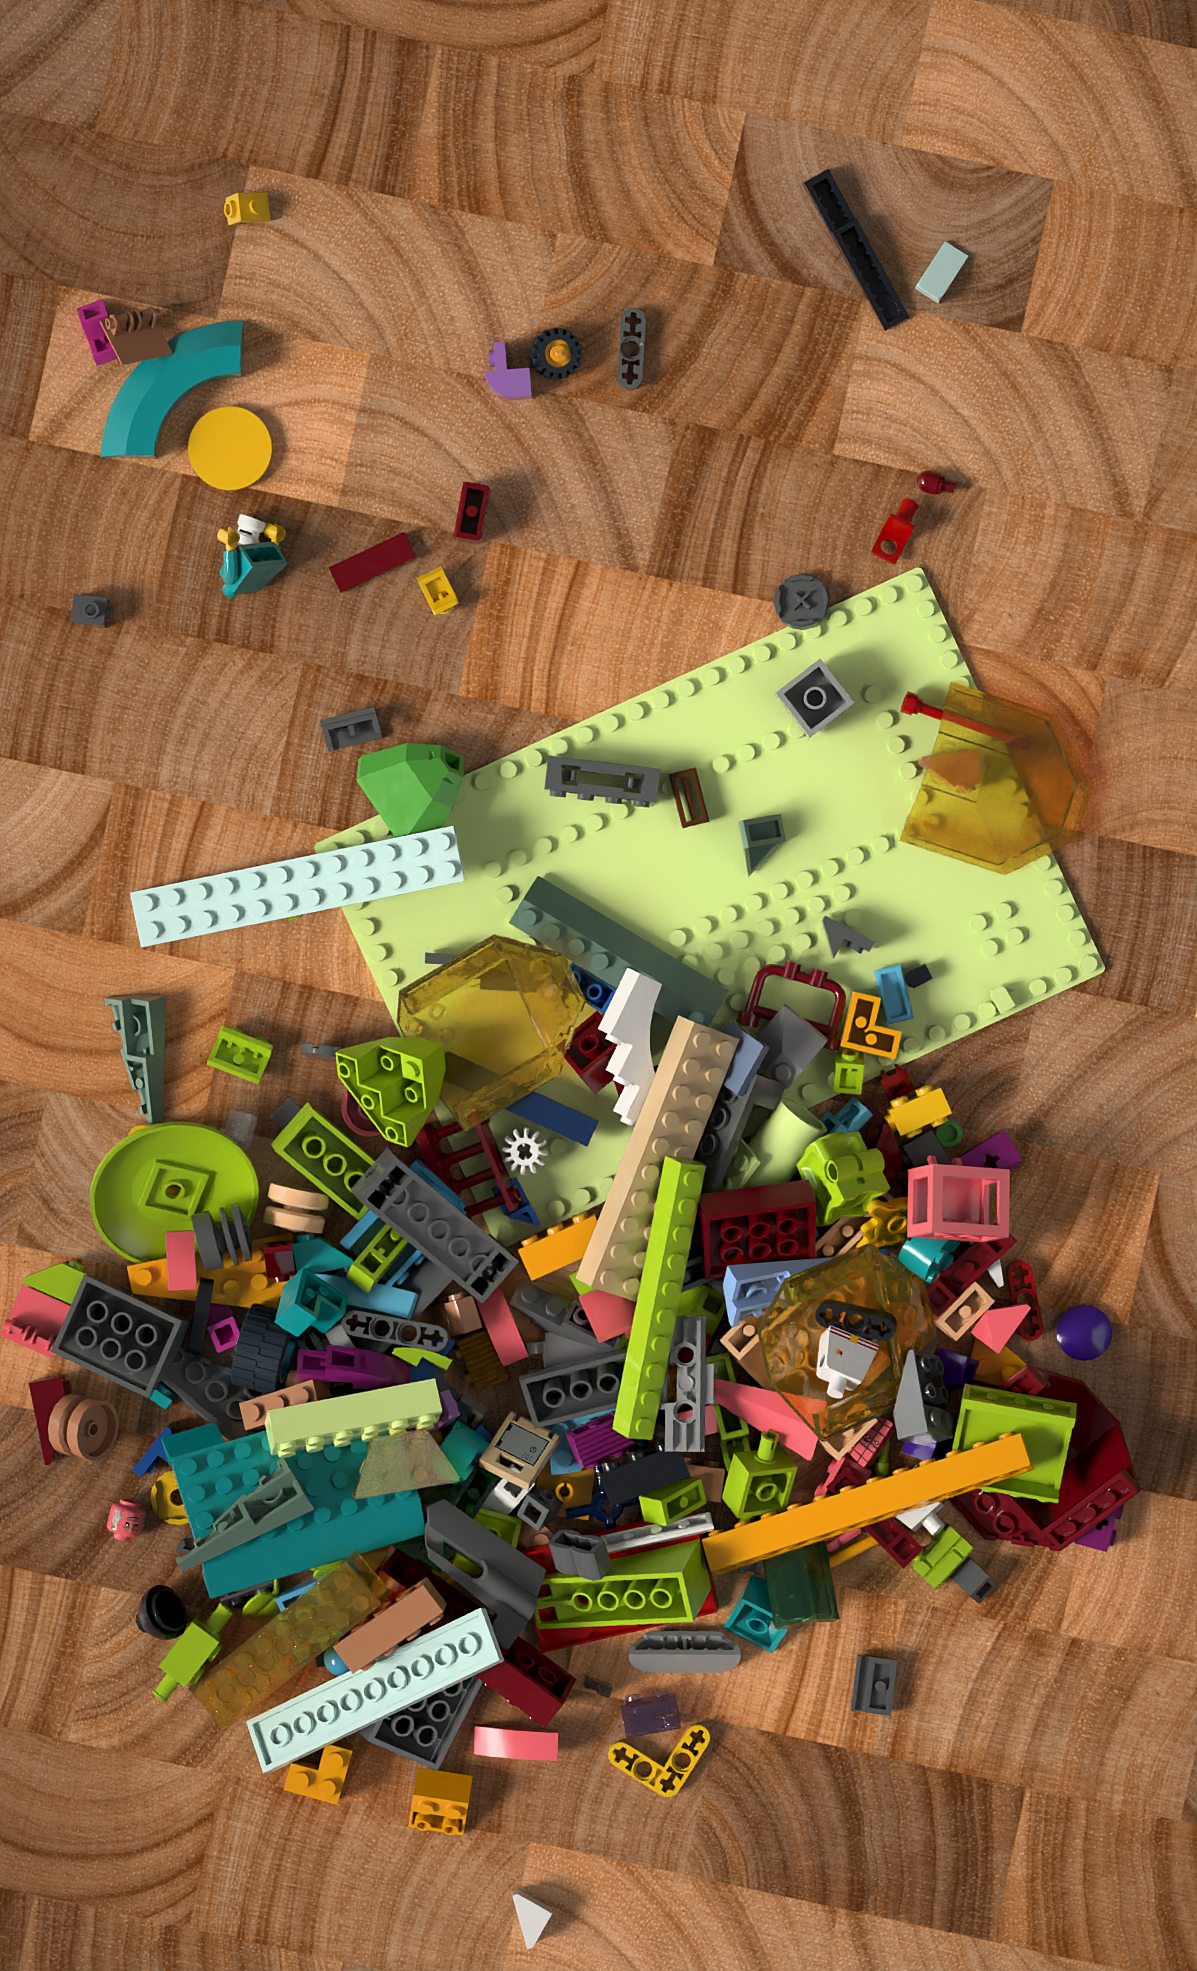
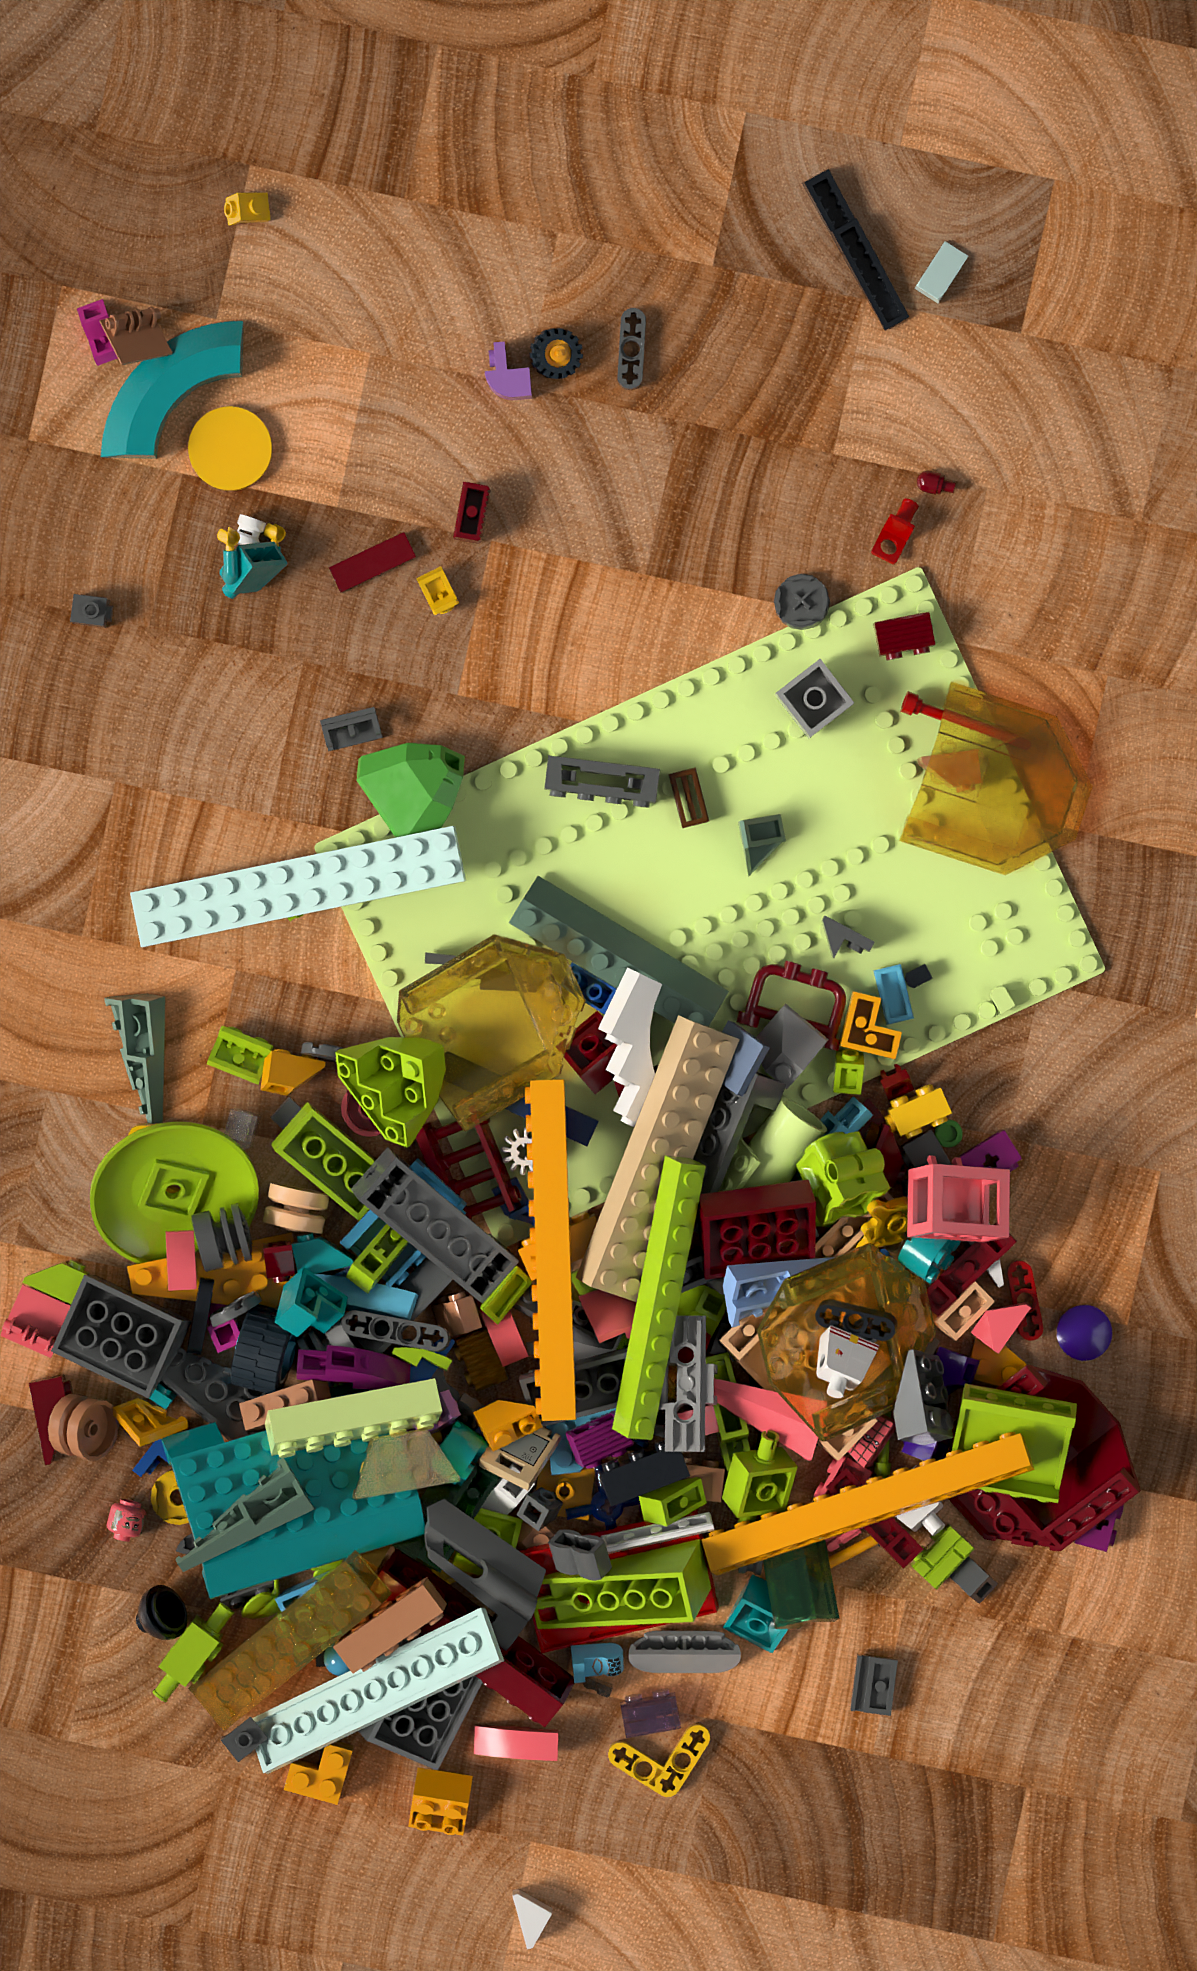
none -> light orange wing [113,1398,188,1447]
none -> dark grey tile [209,1291,262,1327]
none -> dark grey bracket [220,1717,267,1762]
none -> light orange slope [260,1049,326,1096]
none -> light orange slope [473,1400,543,1452]
none -> lime tile [480,1266,533,1325]
none -> light orange brick [525,1079,576,1421]
none -> medium azure leg [571,1643,624,1683]
none -> dark red brick [873,612,936,661]

